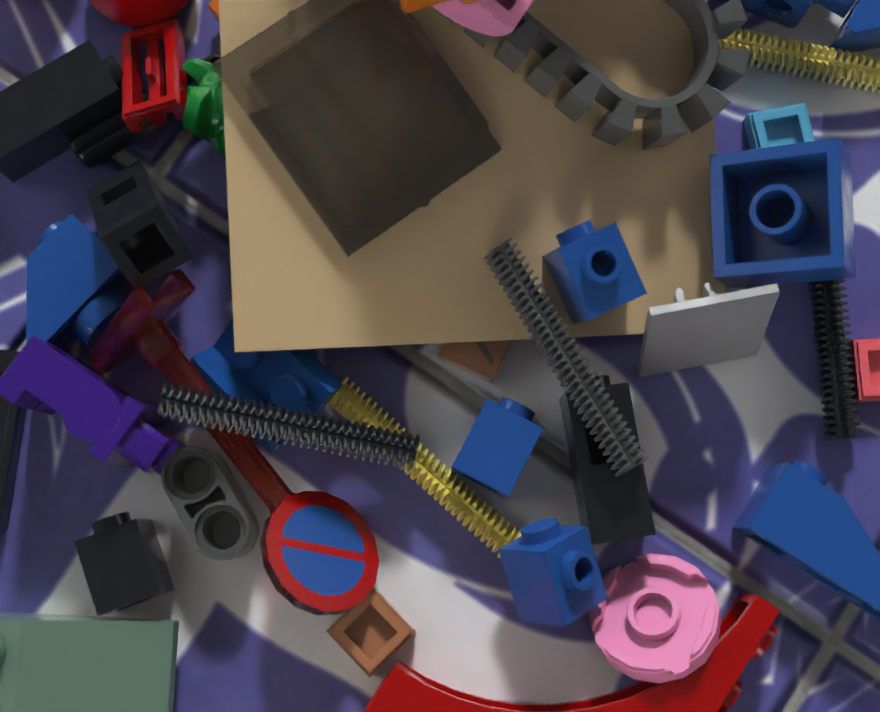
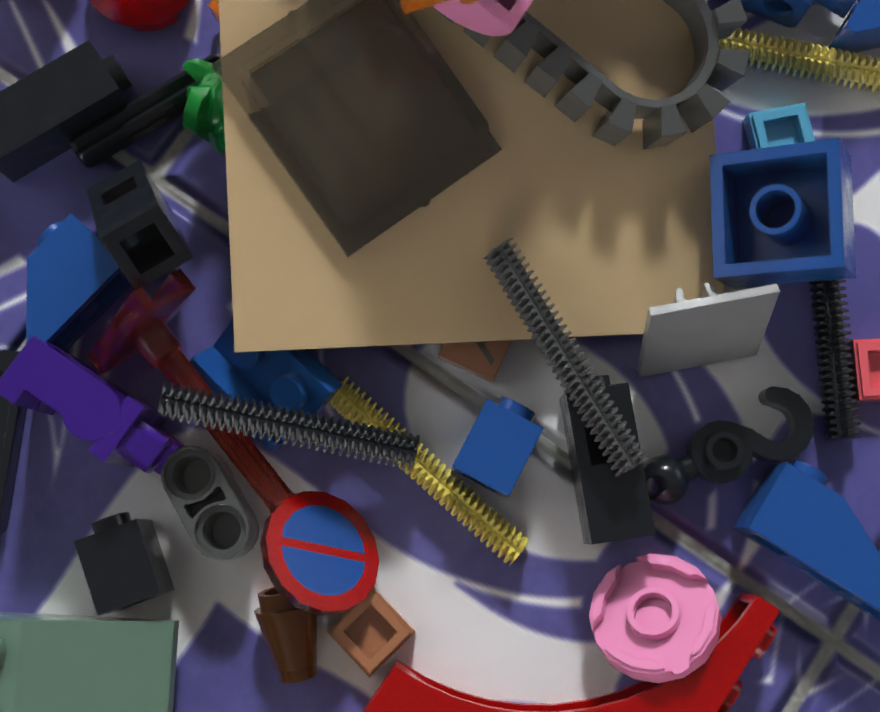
blue tile [72,290,133,350] -> none
red tile [121,18,187,133] -> none
blue brick [499,518,608,627] -> none
blue brick [543,220,647,324] -> none
none -> reddish brown cone [254,585,318,683]
none -> black piece [644,386,814,505]

